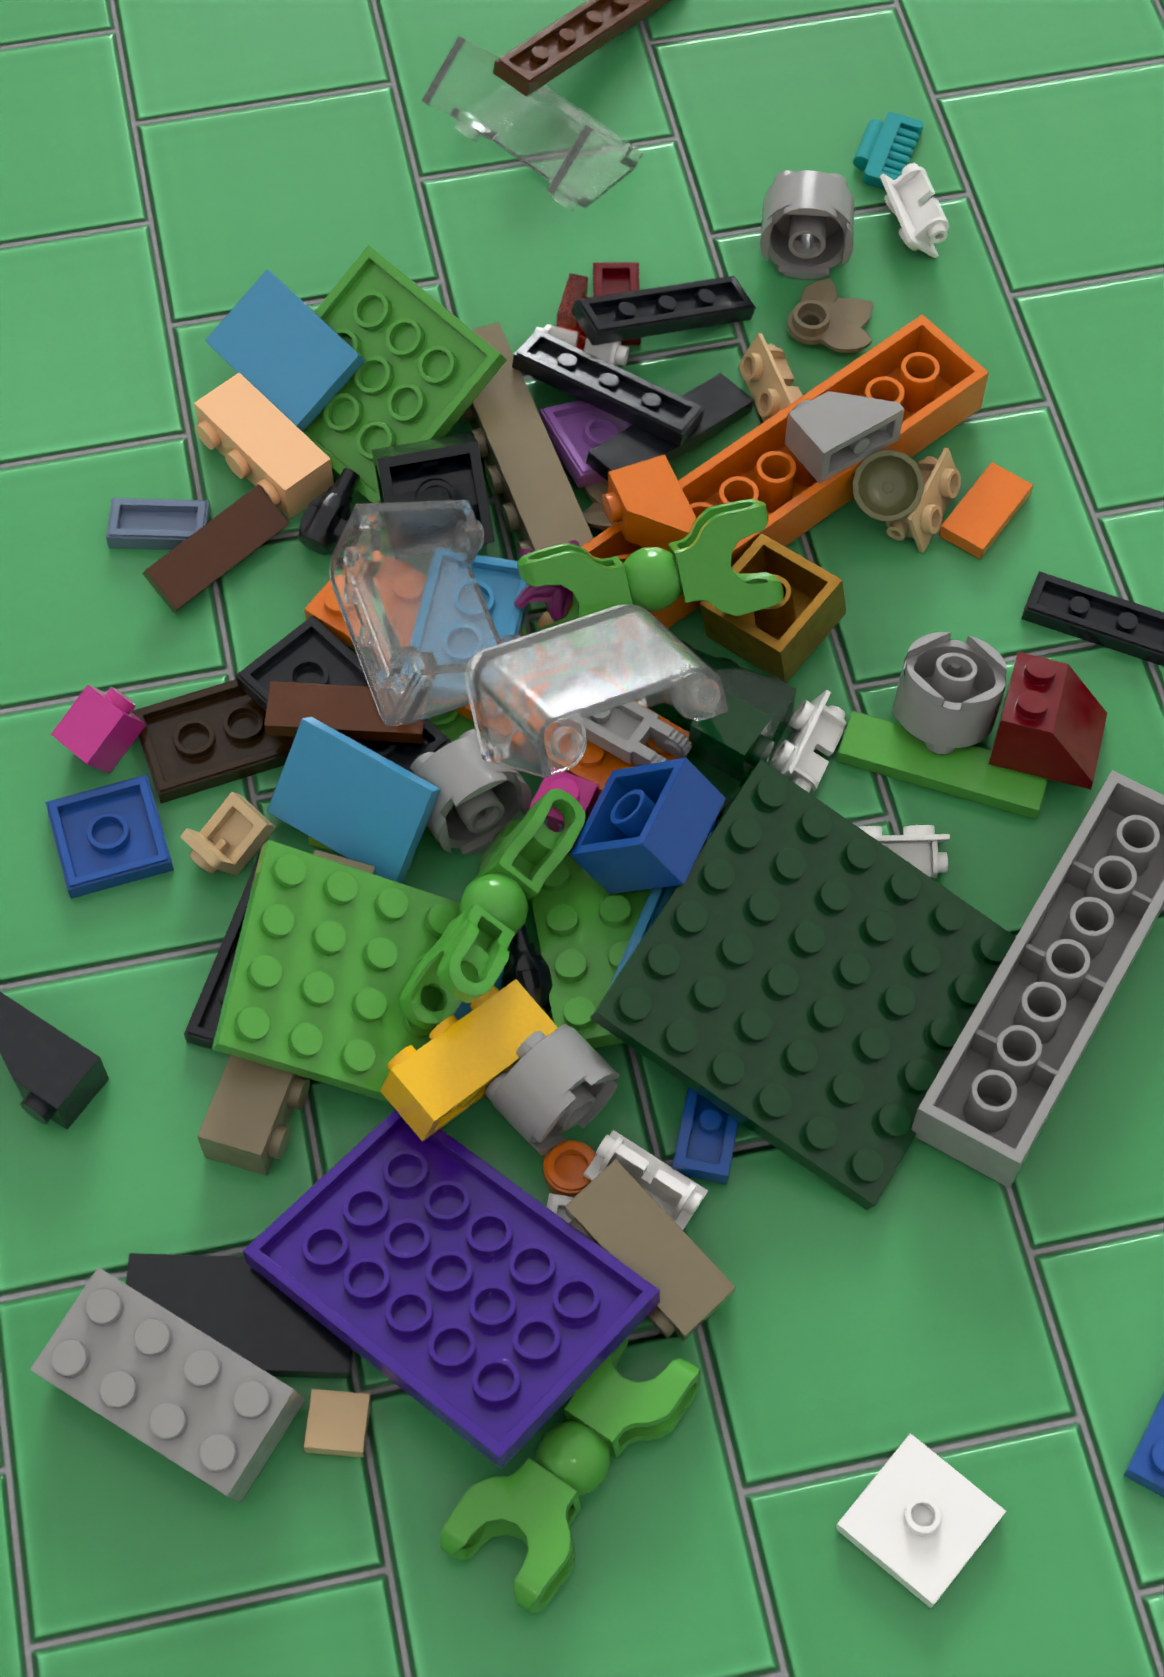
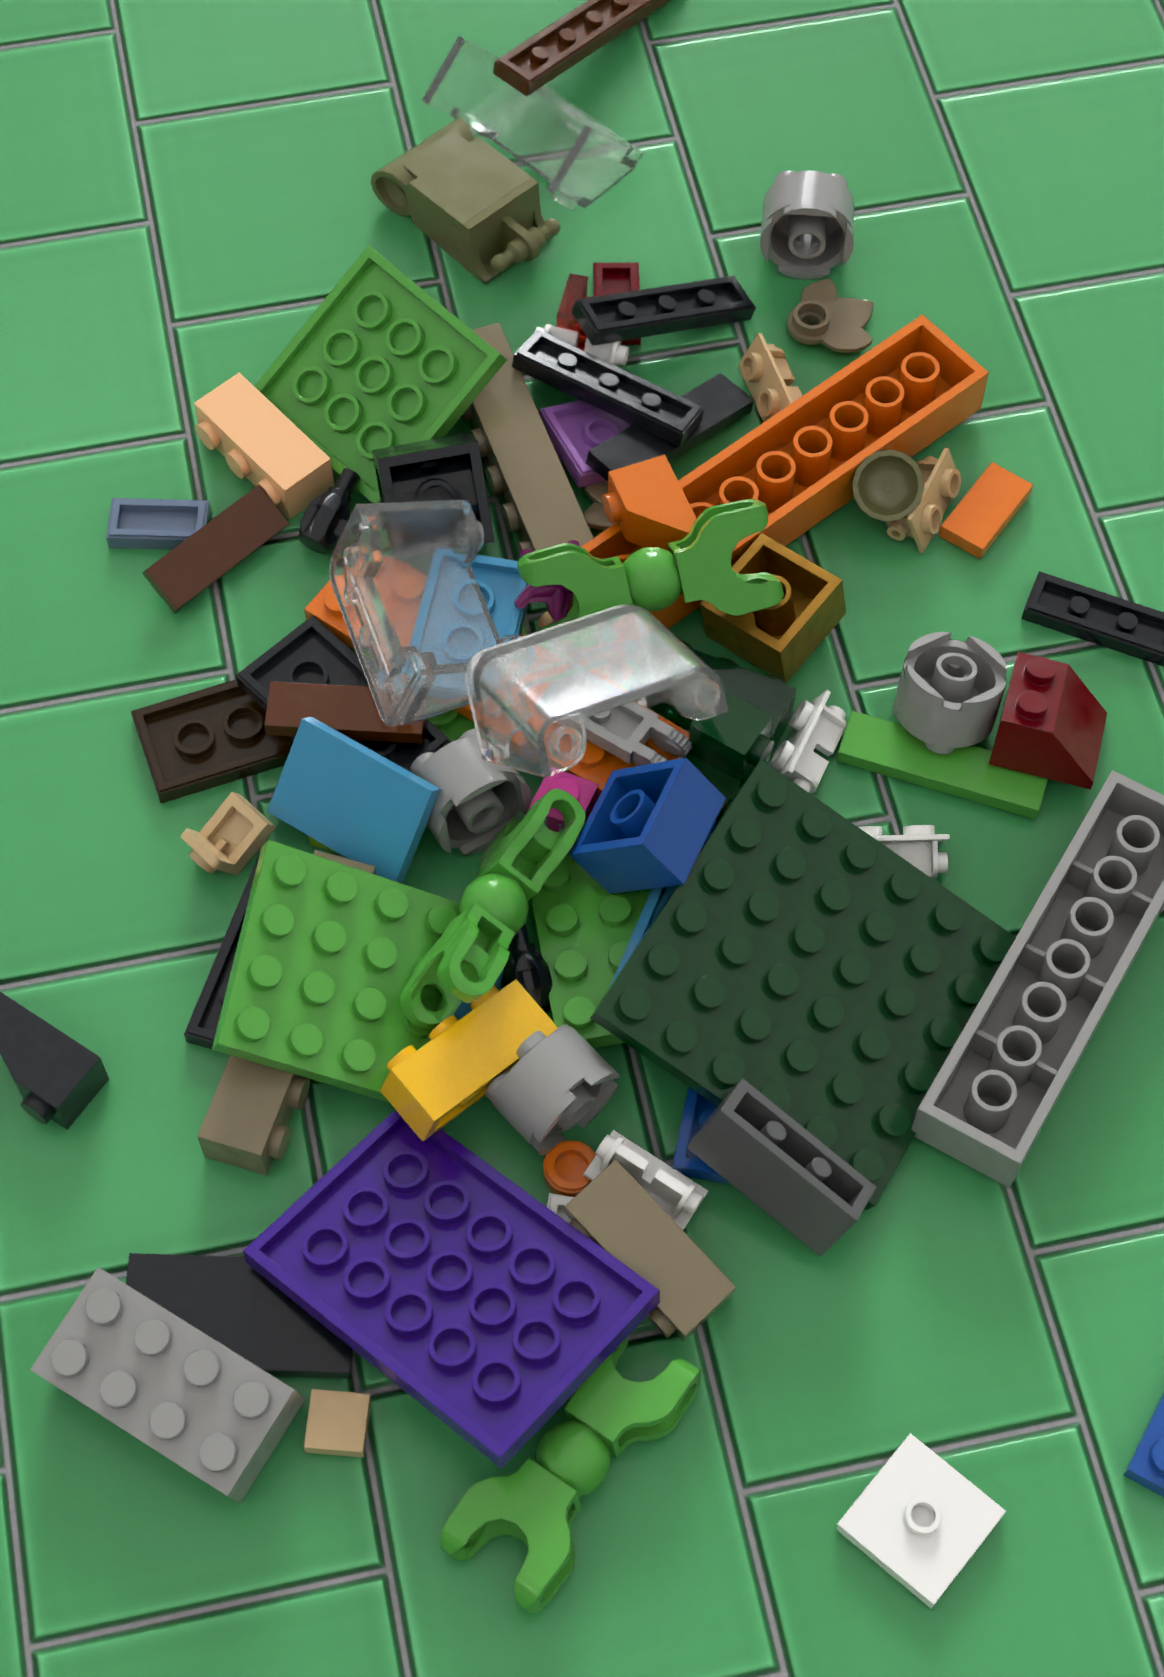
blue tile [45,775,174,899] -> none
dark pink brick [51,685,147,774] -> none
dark azure tile [205,269,366,432] -> none
light grey slope [785,391,905,484] -> none
teal piece [853,112,924,189] -> none
white hinge [880,163,950,259] -> none
none -> olive piece [371,117,561,284]
none -> dark grey brick [686,1078,877,1257]

